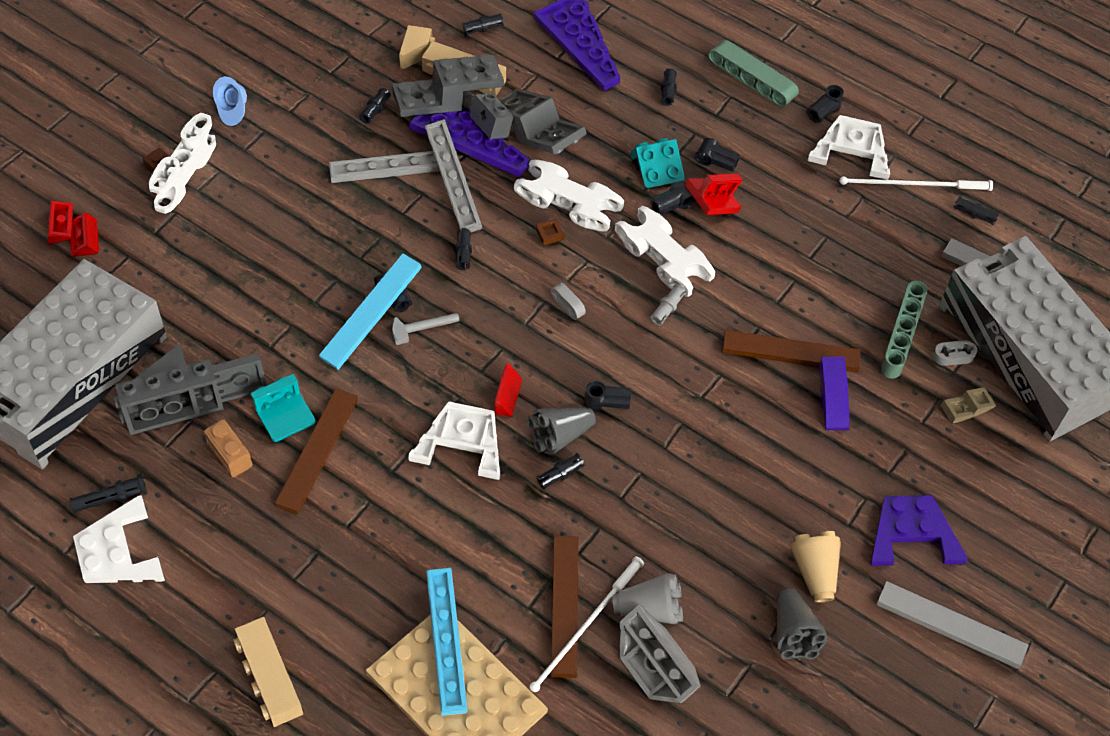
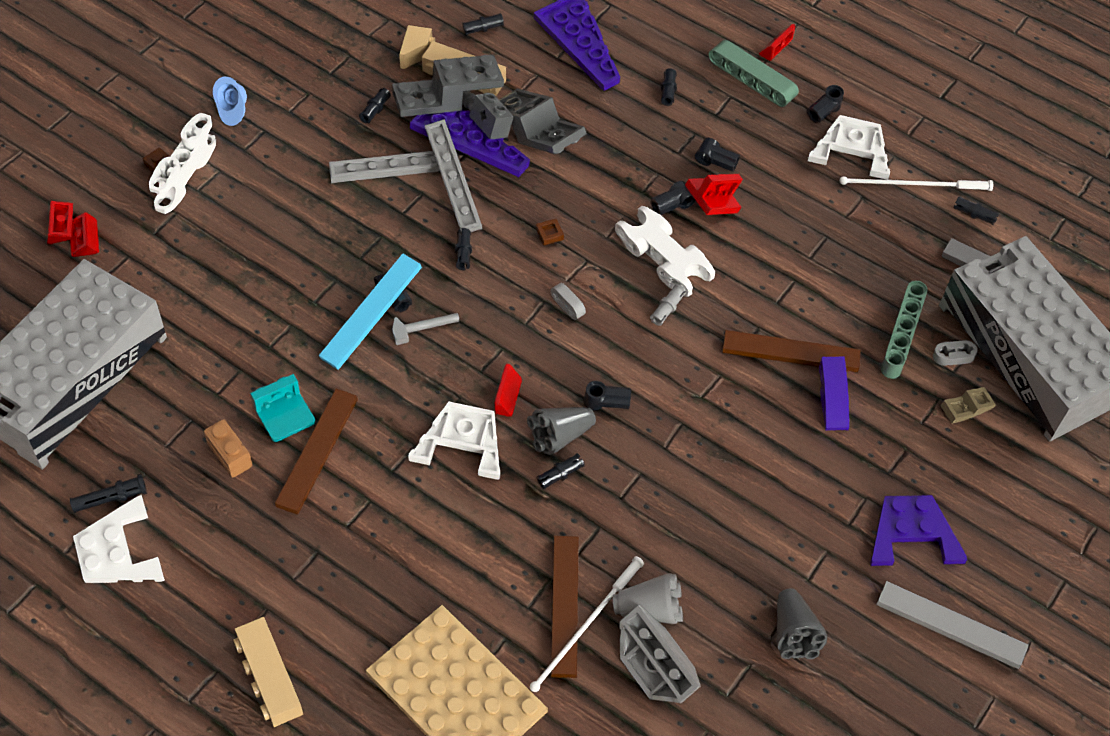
dark grey wedge [113,345,267,435] -> none
medium azure tile [426,568,467,716] -> none
white piece [514,159,624,232] -> none
teal bracket [631,138,685,189] -> none
tan cone [791,531,841,602] -> none
none -> red slope [759,24,795,61]

